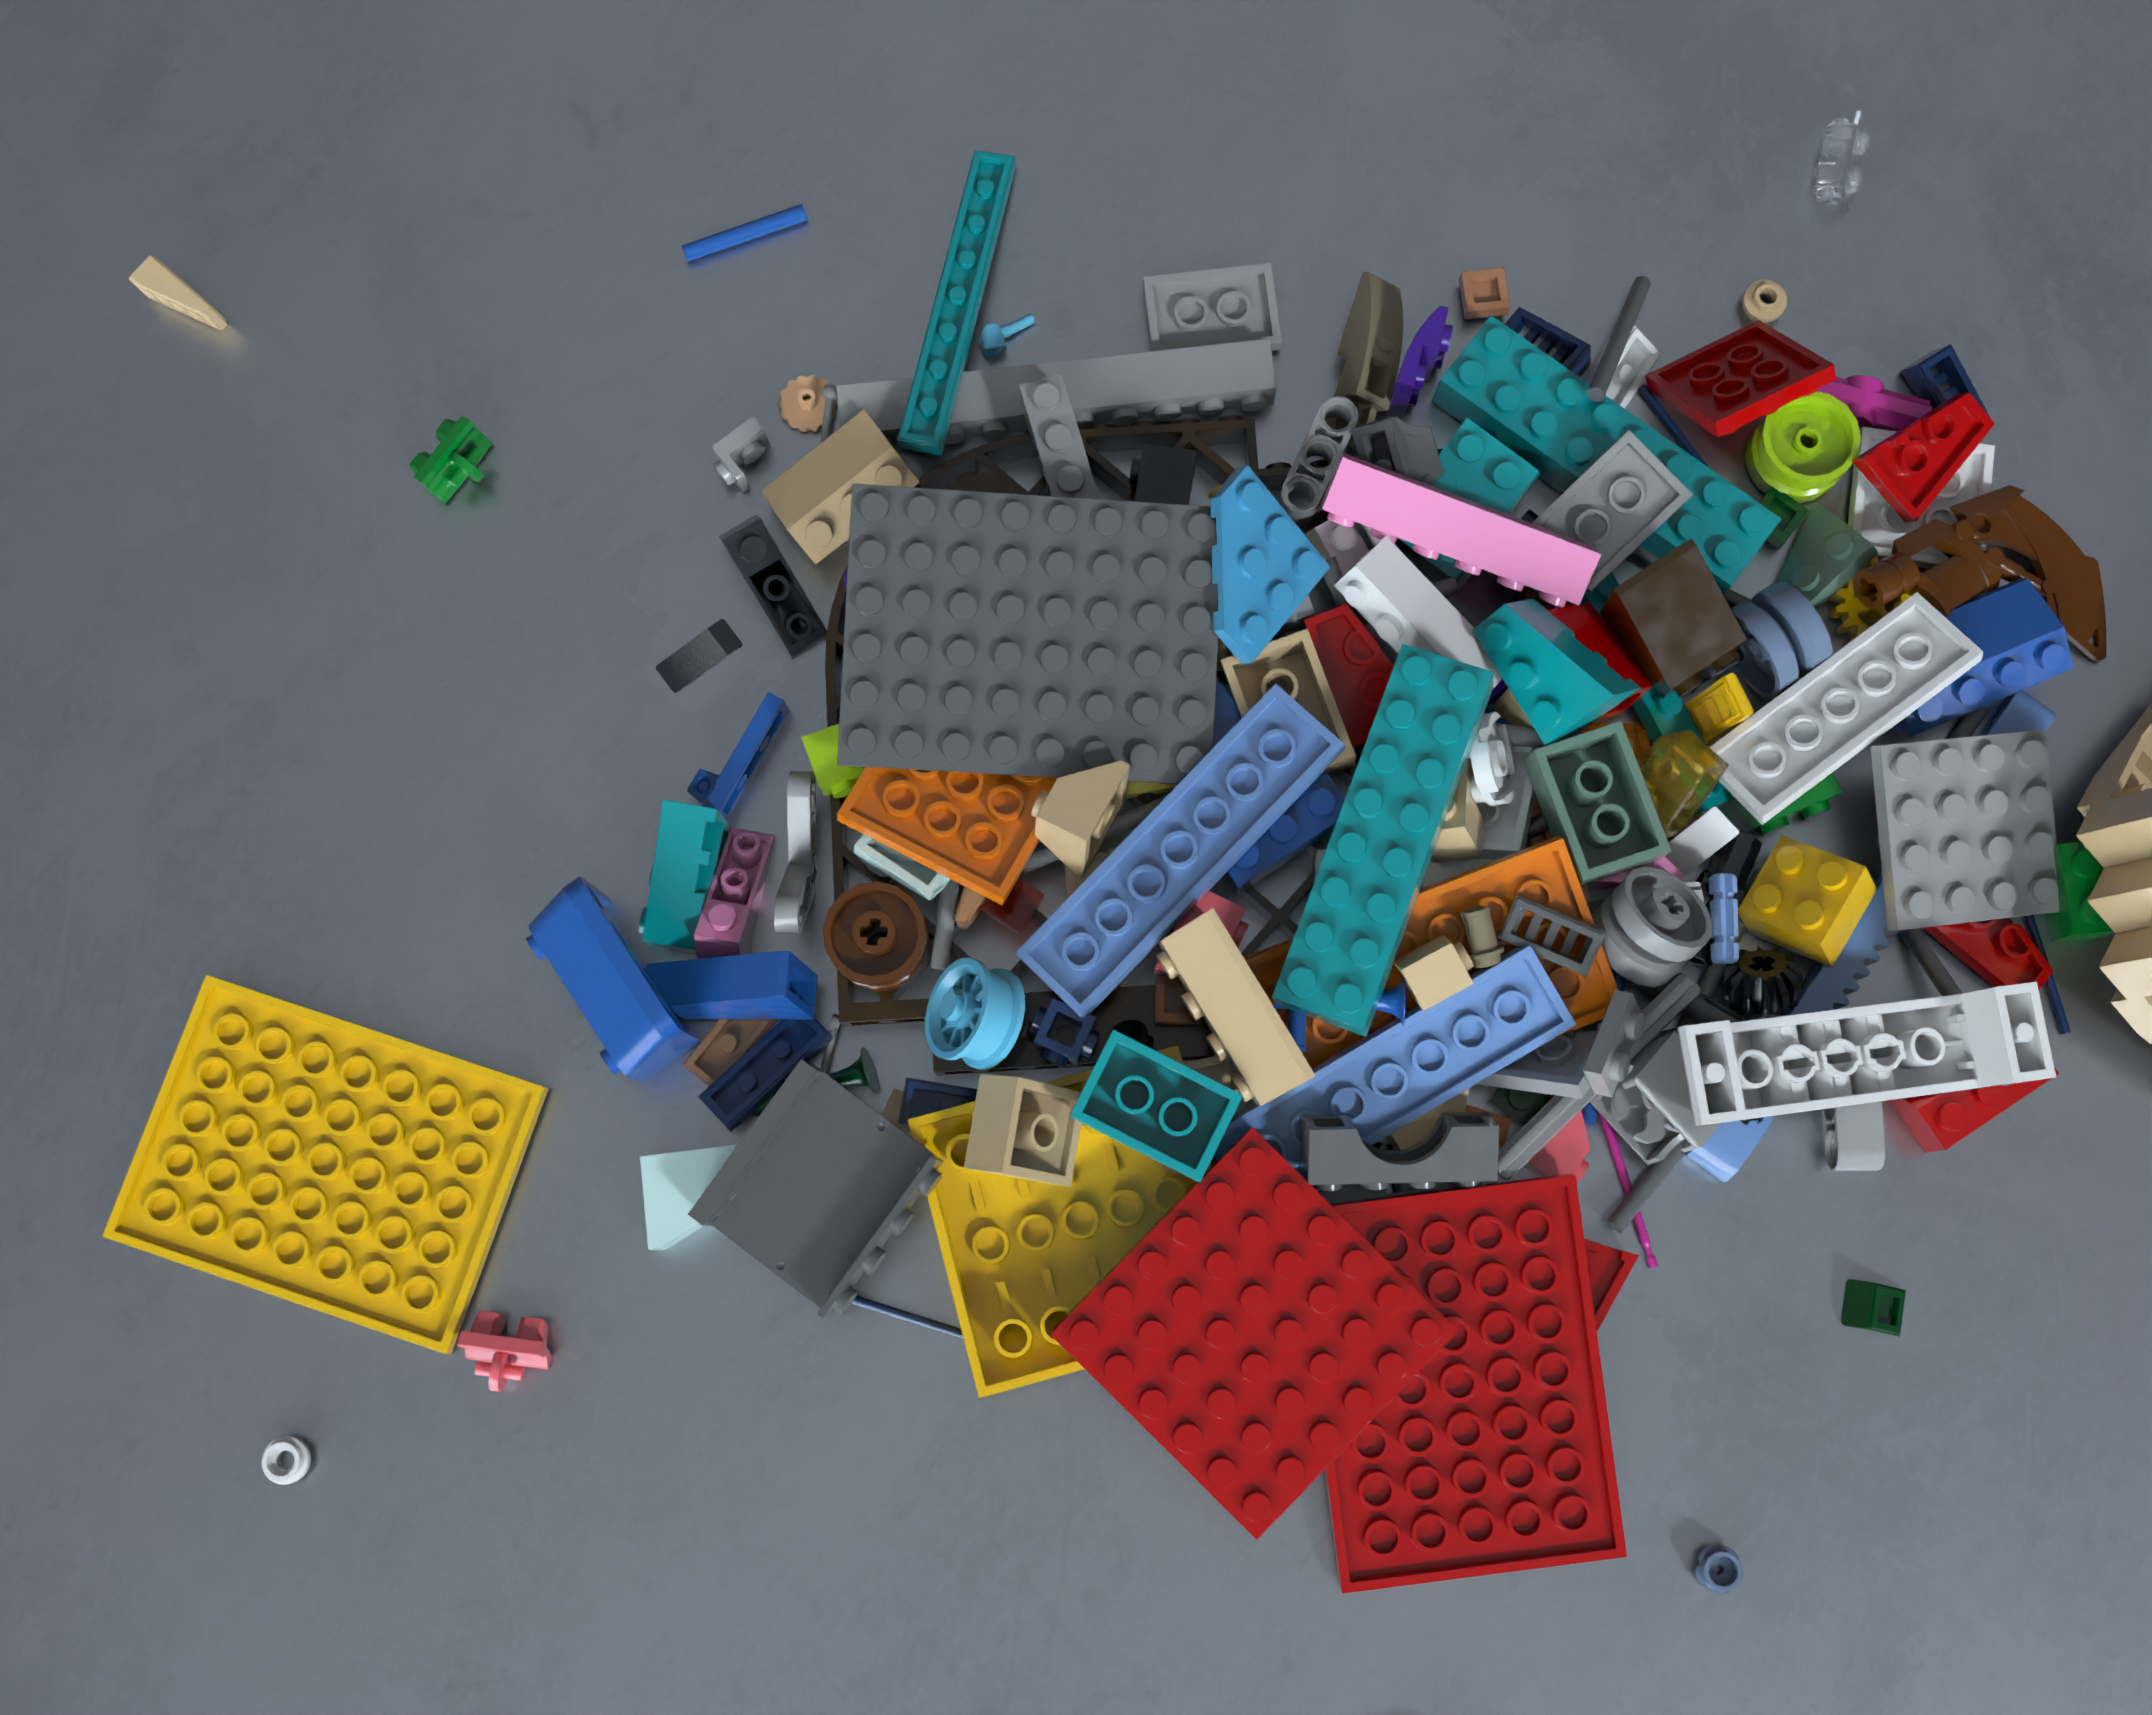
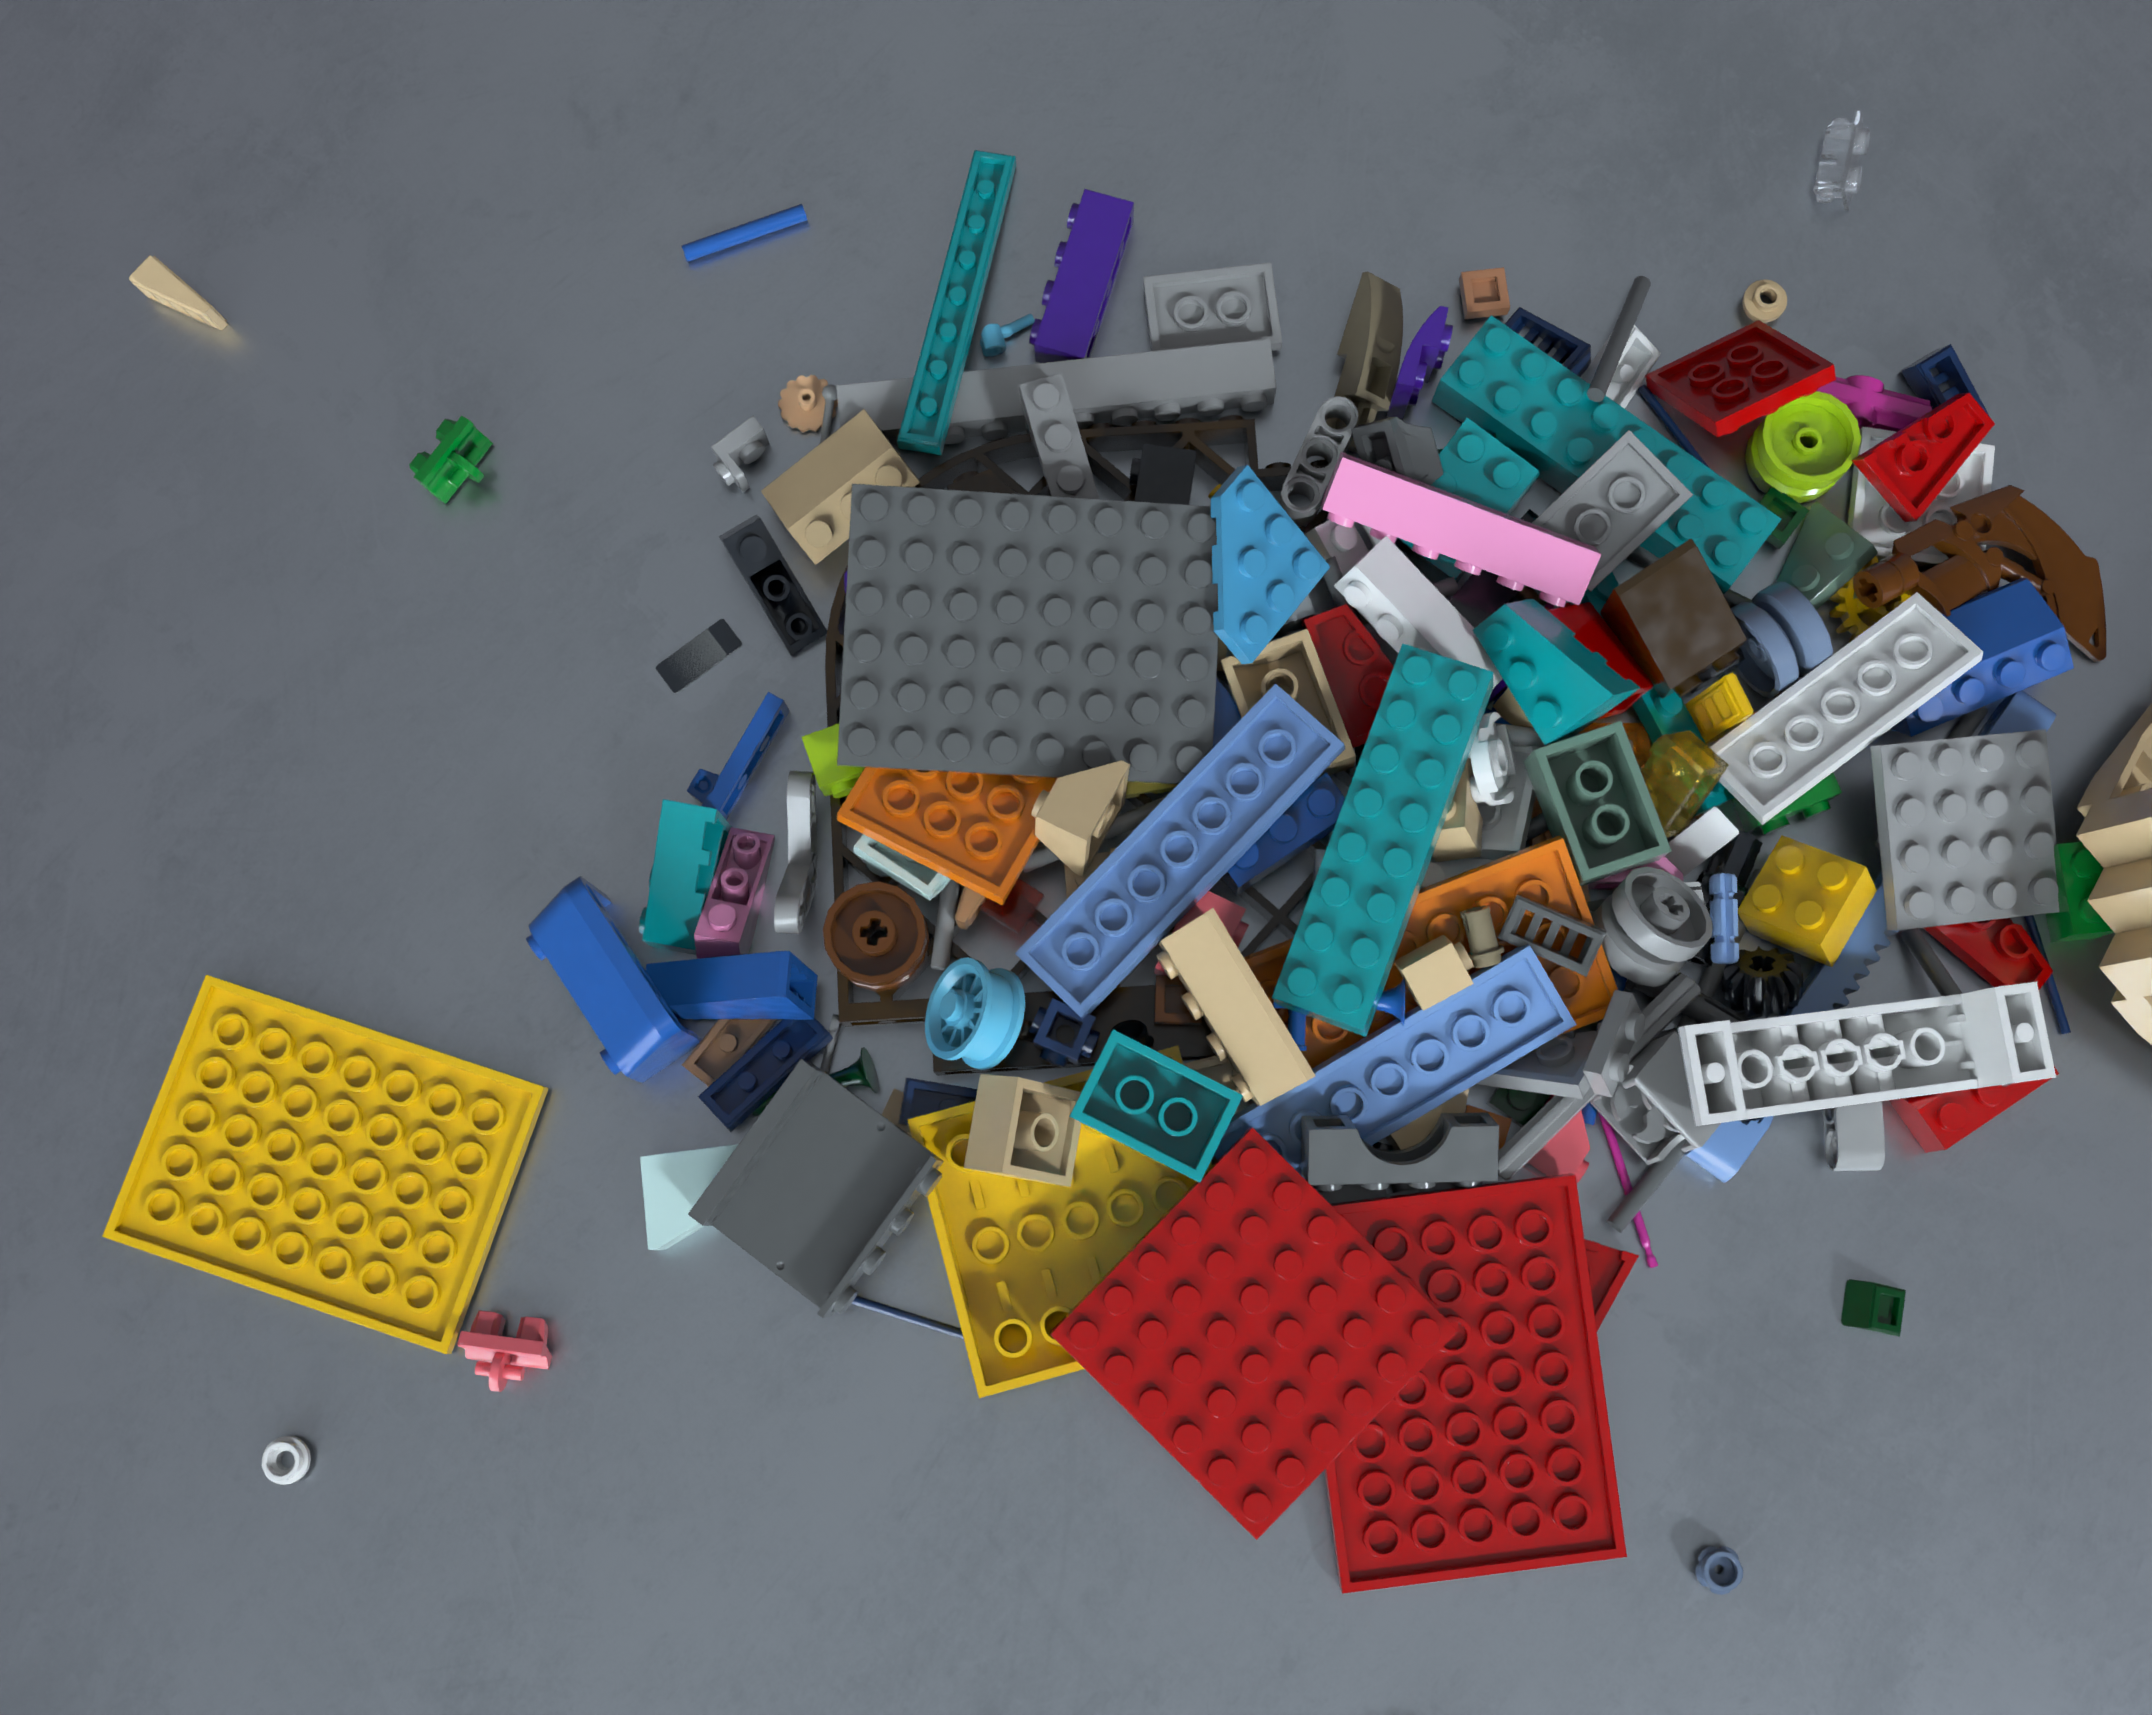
none -> dark purple brick [1029,189,1134,363]

